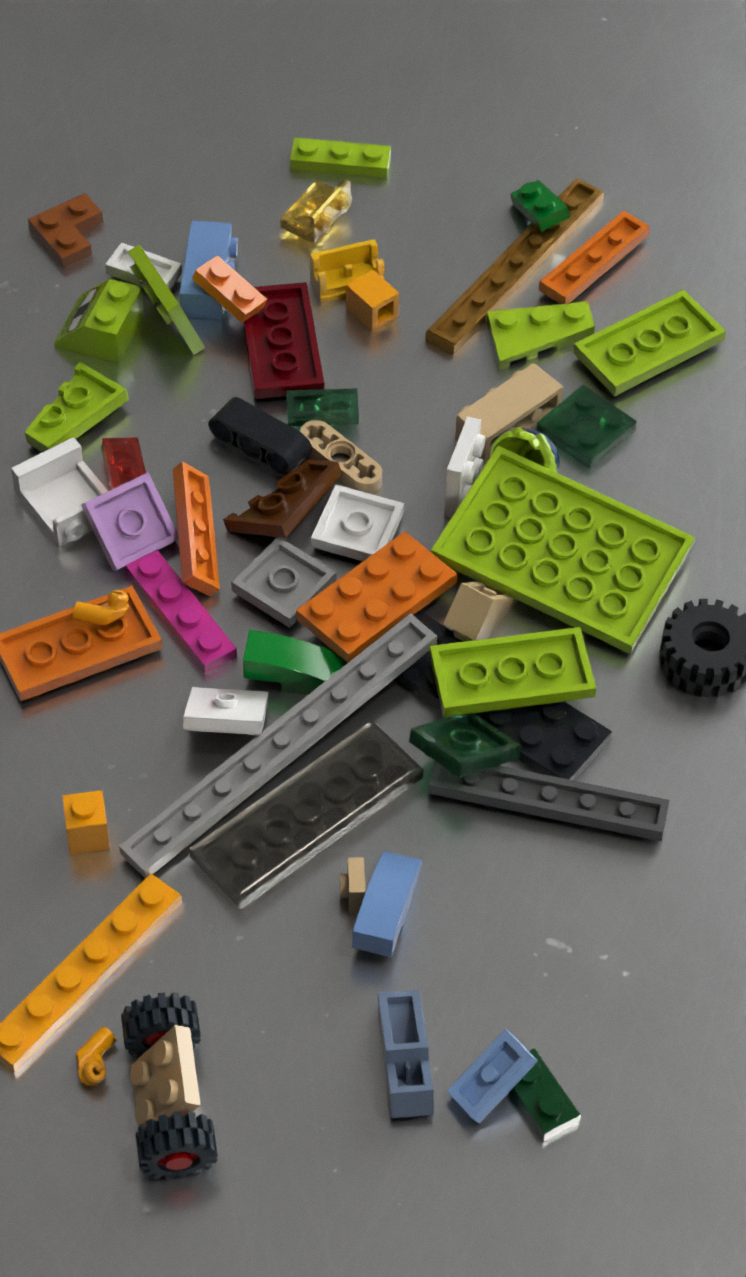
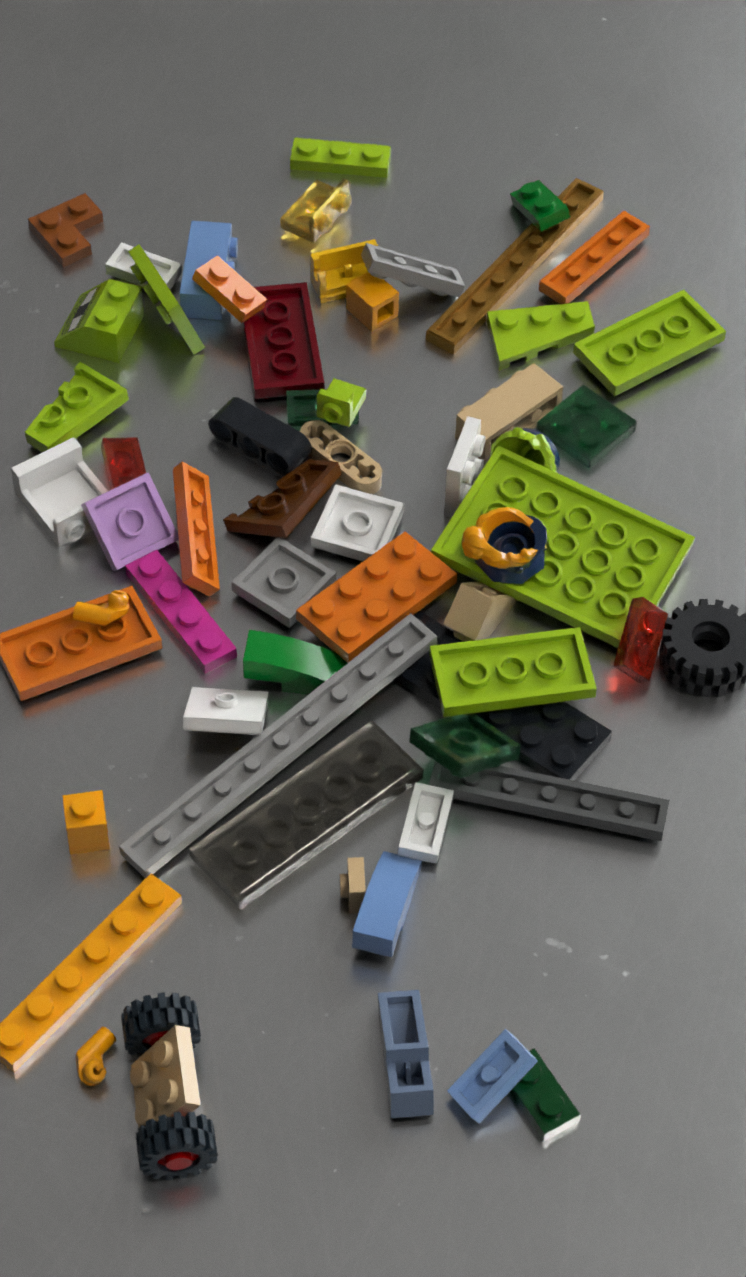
none -> lime bracket [317,378,366,427]
none -> light grey plate [361,243,465,297]
none -> white plate [398,782,454,864]
none -> piece [462,507,547,584]
none -> clear red plate [613,597,668,683]

